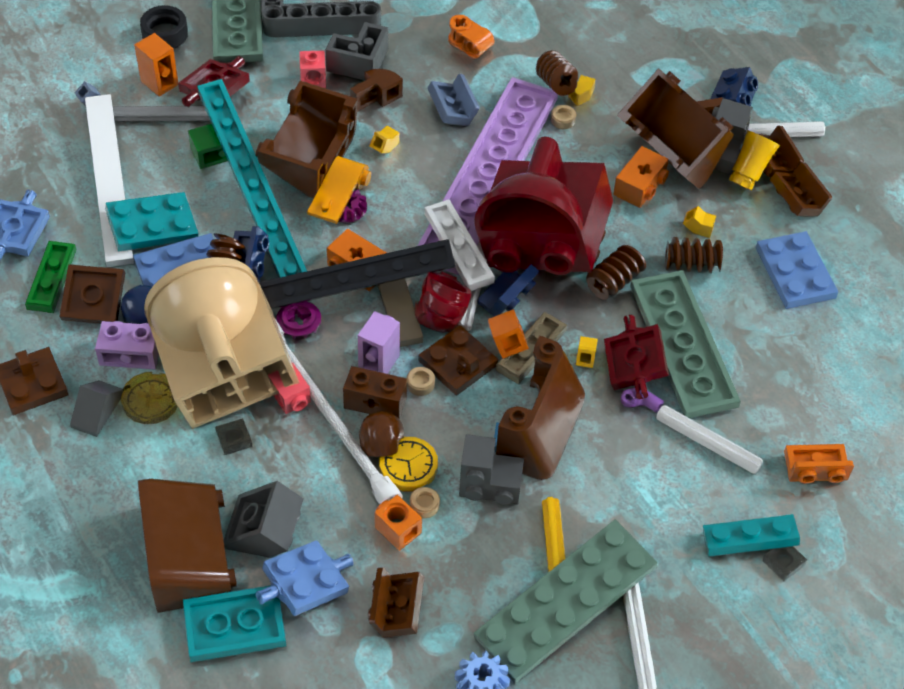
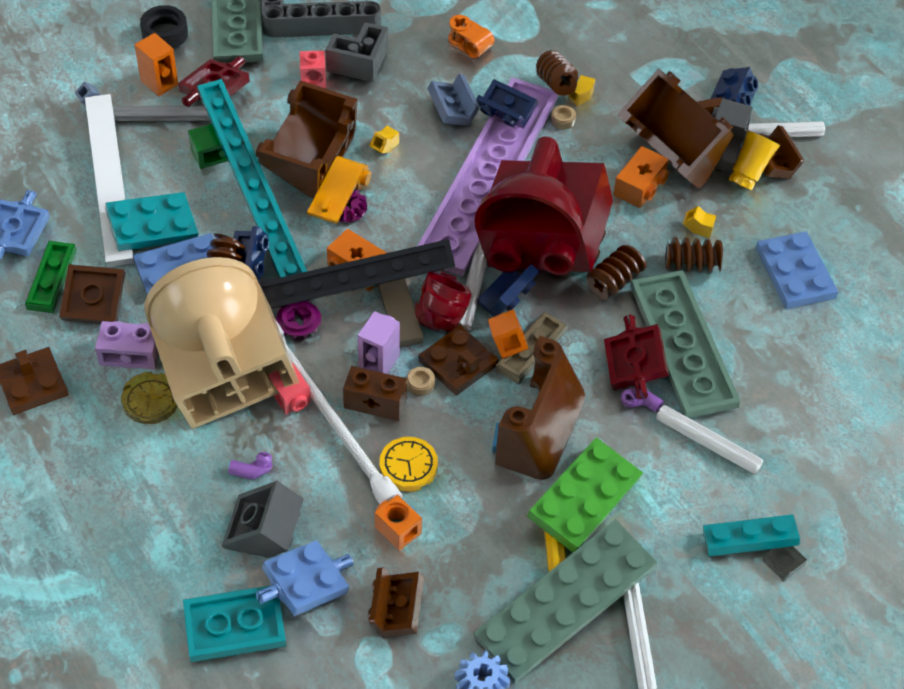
dark grey slope [70,380,125,437] -> none
dark blue hair [121,285,152,324] -> none
reddish brown windscreen [138,478,237,613] -> none
clear smoke tile [215,418,252,456] -> none
reddish brown brick [350,69,403,112] -> none
reddish brown hair [359,411,404,457] -> none
tan tile [410,487,440,518] -> none
white plate [425,200,495,291] -> none
dark grey brick [459,434,524,505] -> none
yellow piece [576,336,598,368] -> none
reddish brown bracket [770,162,832,216] -> none
orange bracket [784,444,854,484] -> none
none -> medium lavender arm [228,452,273,480]
none -> dark blue bracket [476,79,538,129]
none -> bright green plate [526,437,643,552]

